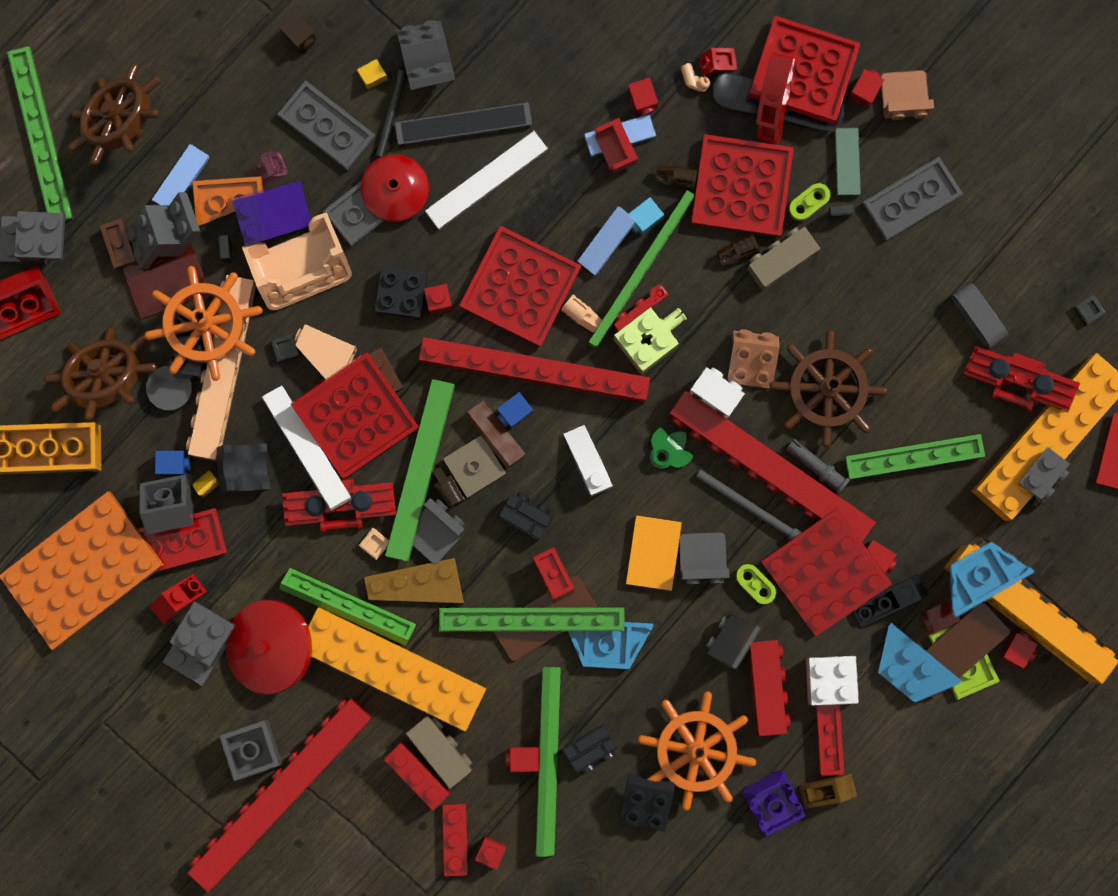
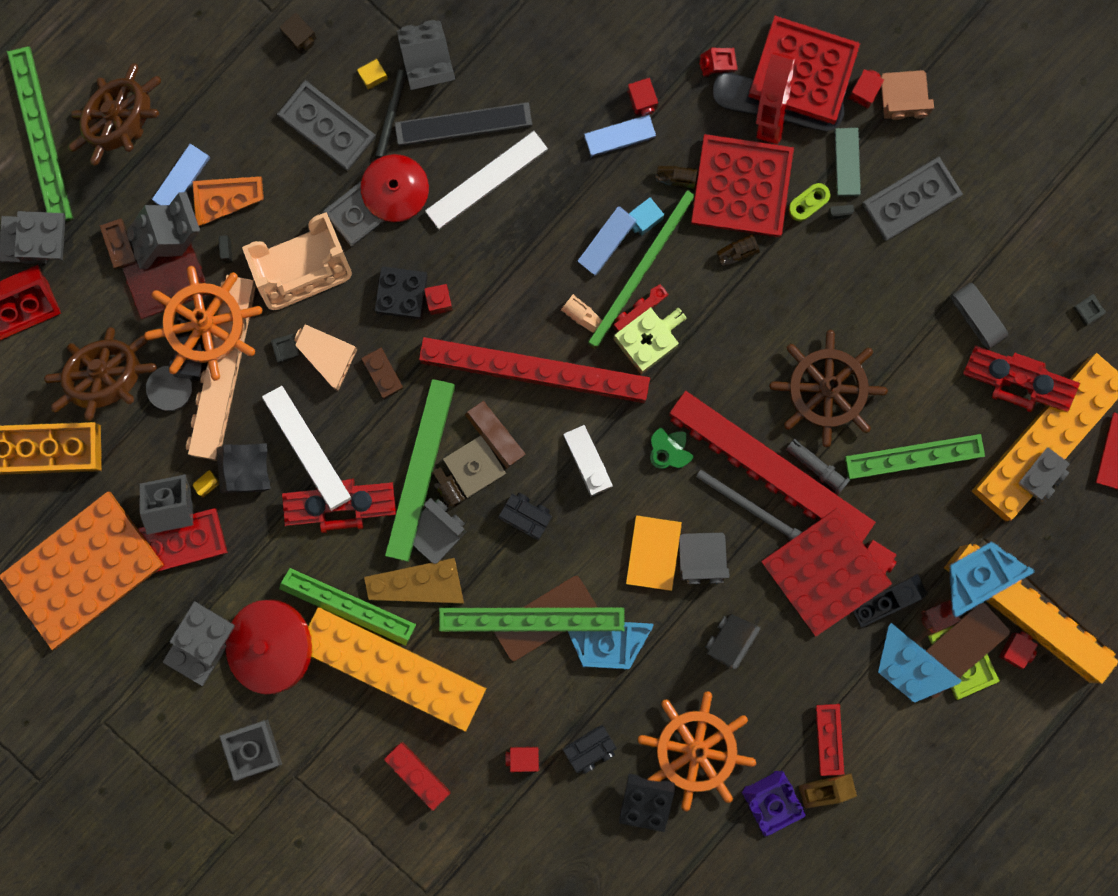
red slope [150,574,207,624] -> none
blue brick [155,451,191,476] -> none
red brick [188,699,373,892] -> none
dark purple slope [232,181,311,245] -> none
clear pink tile [257,152,288,178] -> none
red plate [290,351,419,479] -> none
light nougat tile [359,528,389,560] -> none
dark tan brick [406,715,473,788] -> none
red plate [443,804,468,876] -> none
red plate [459,226,582,347] -> none
red brick [475,836,507,870] -> none
blue brick [497,392,533,429] -> none
red panel [533,548,574,603] -> none
bright green tile [536,667,561,857] -> none
red panel [594,118,638,175] -> none
light nougat arm [680,64,710,92] -> none
white brick [689,367,745,419] -> none
nougat bracket [728,329,780,388] -> none
lime plate [736,564,776,604] -> none
dark tan brick [747,227,821,291] -> none
red brick [748,640,790,736] -> none
white brick [806,656,859,705] -> none

